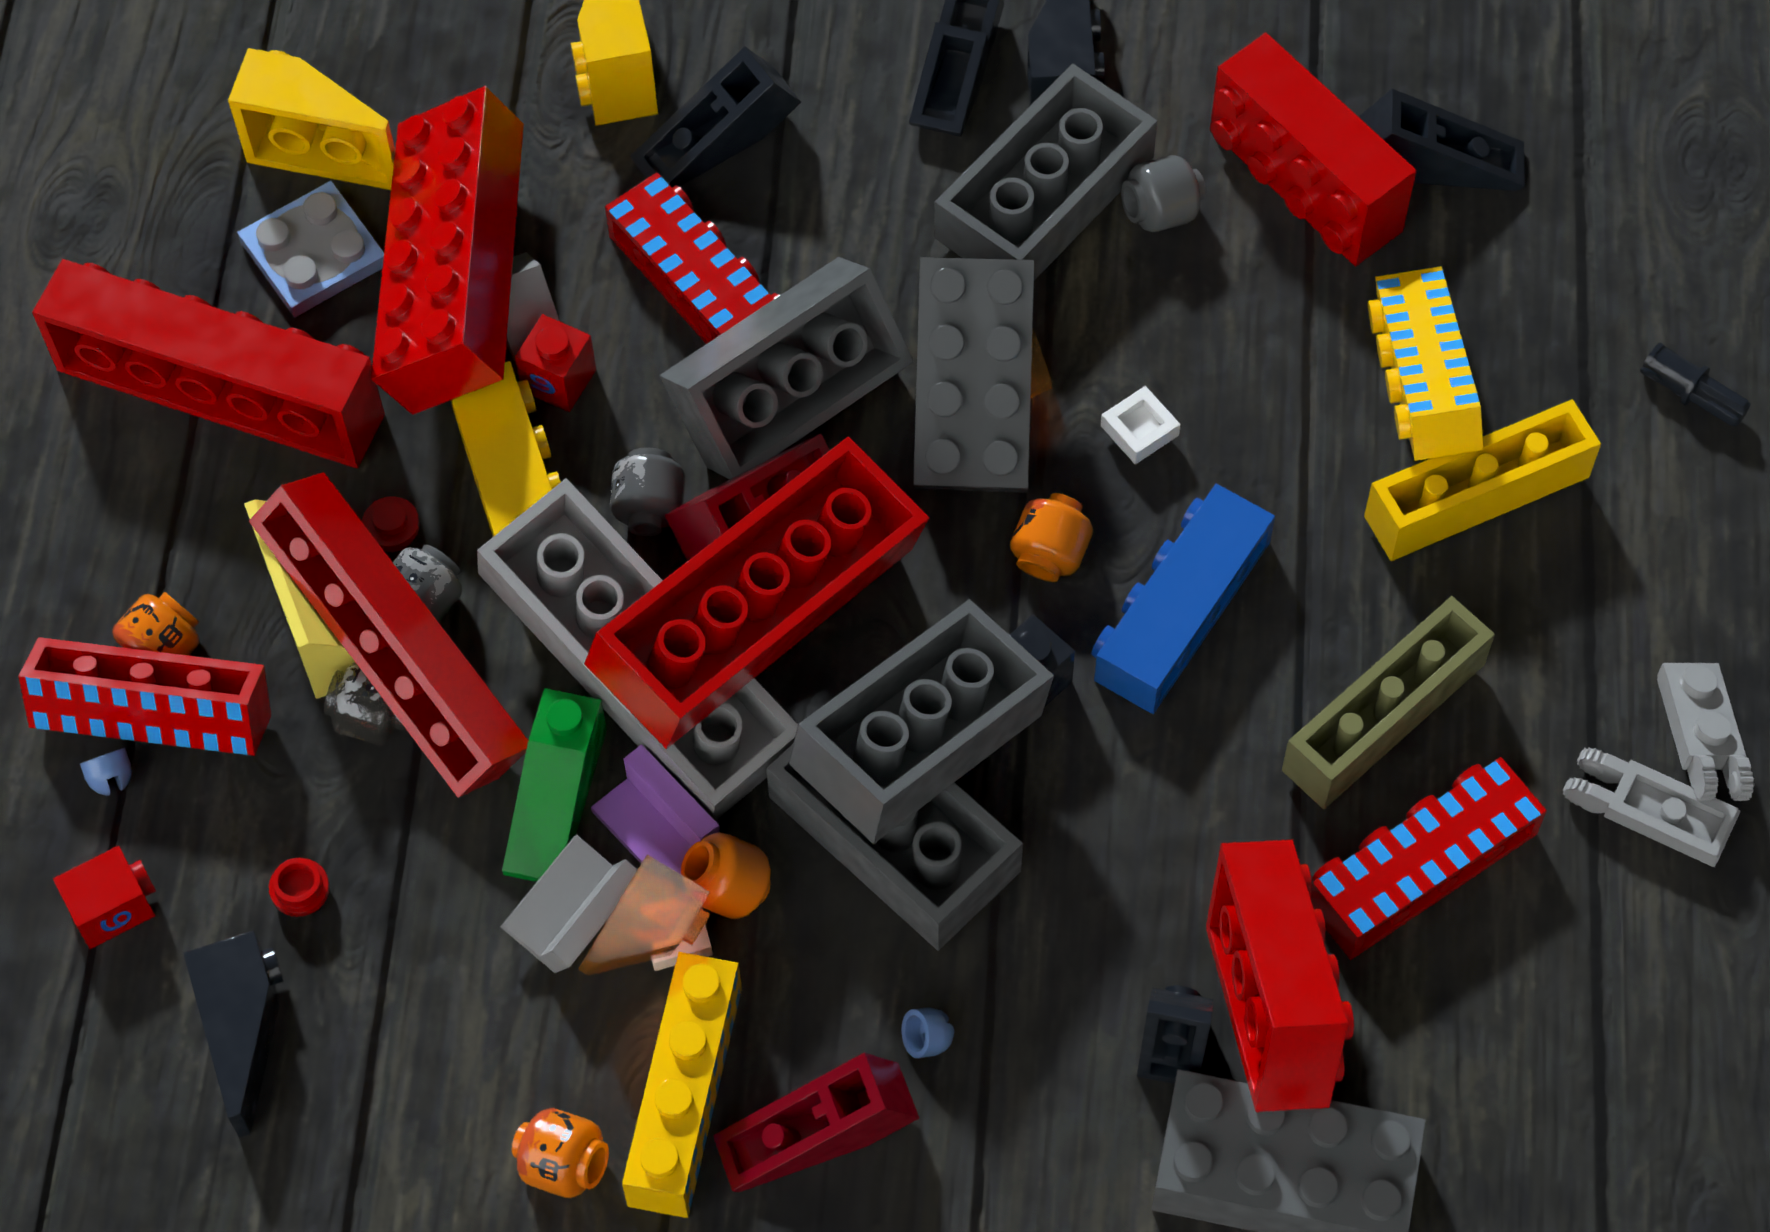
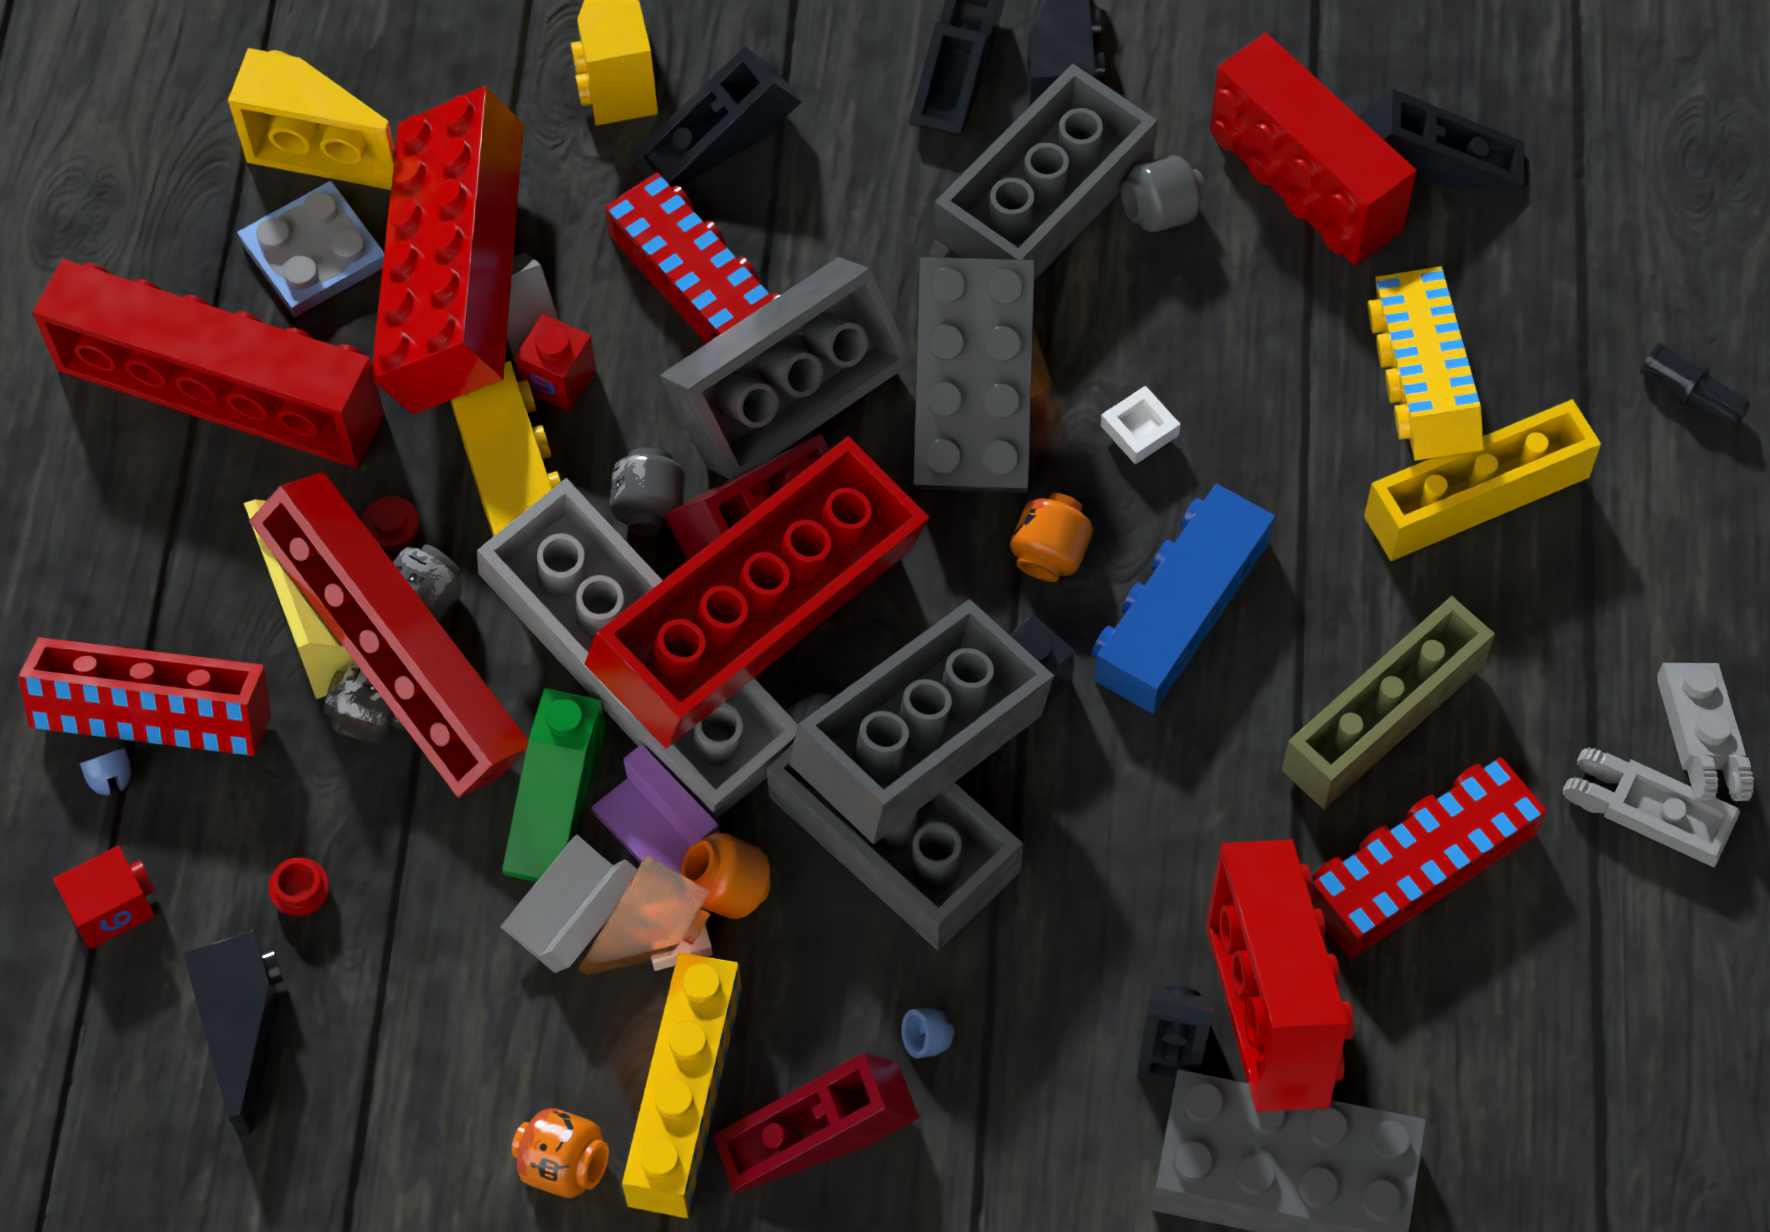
orange head [112,591,199,656] -> none

